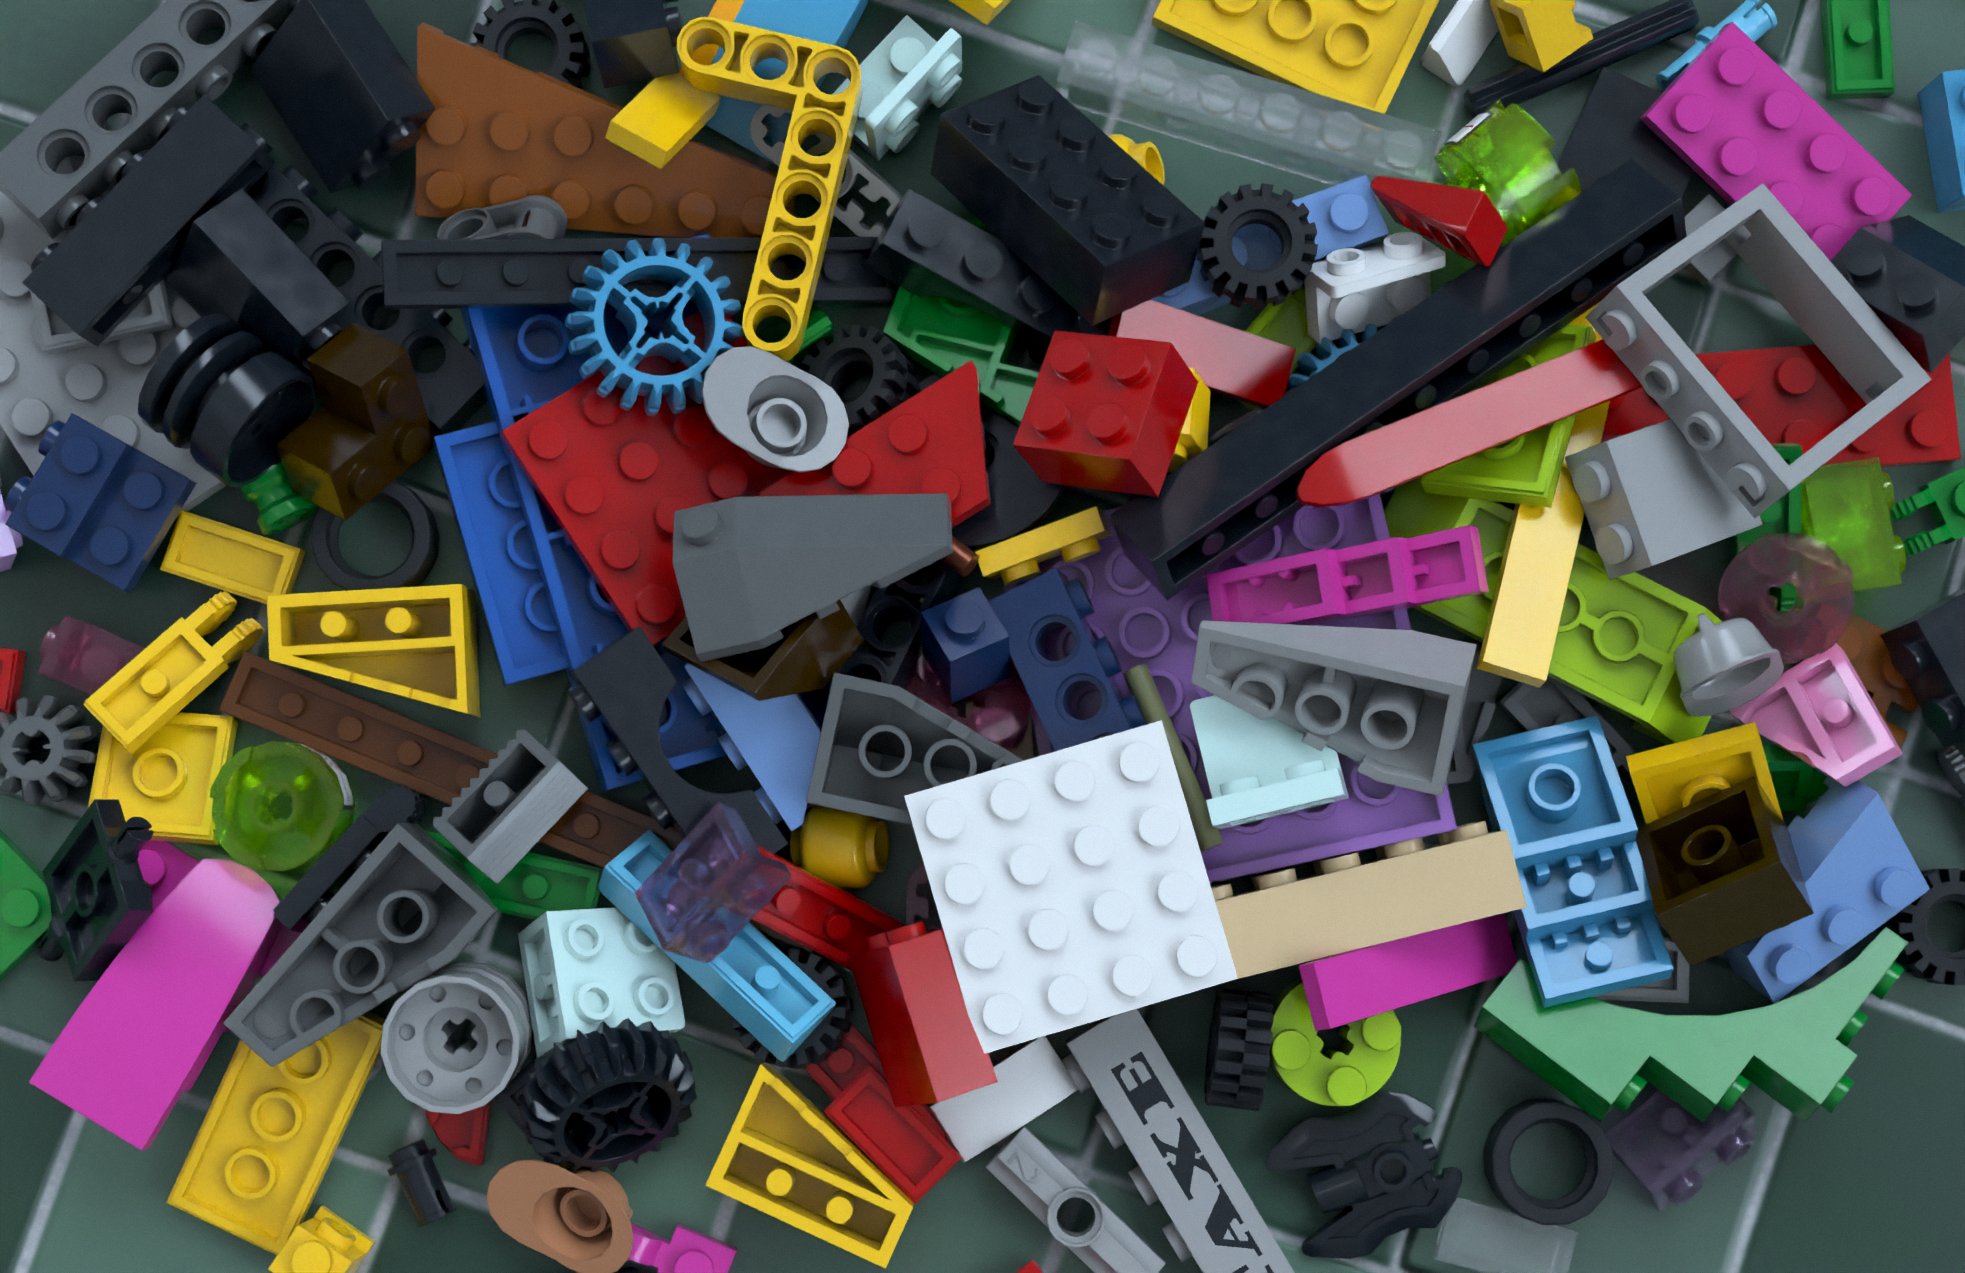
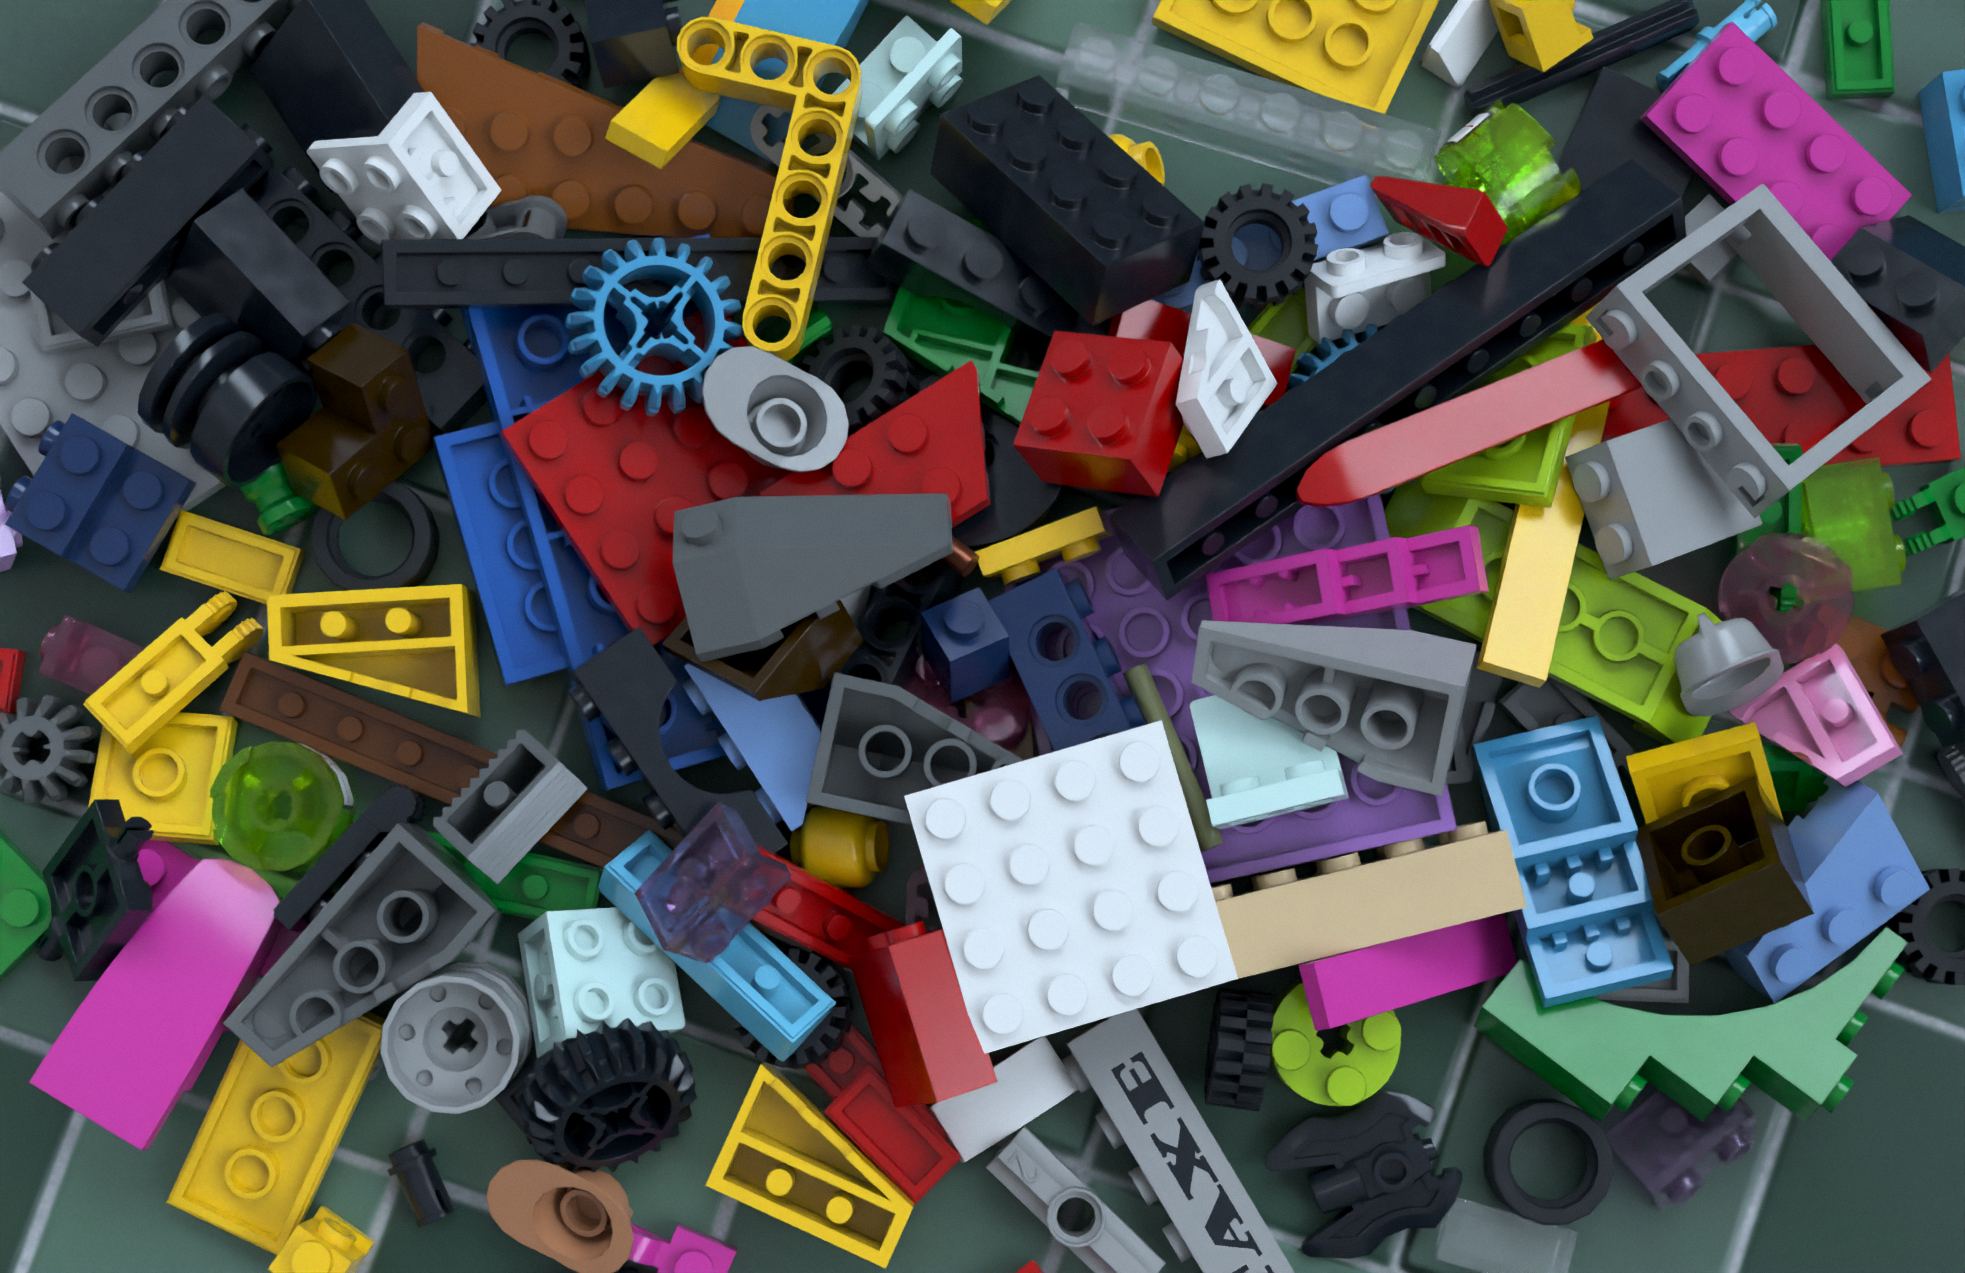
red tile [425,1099,493,1166] -> none
none -> white bracket [307,92,502,245]
none -> white wing [1176,279,1278,459]

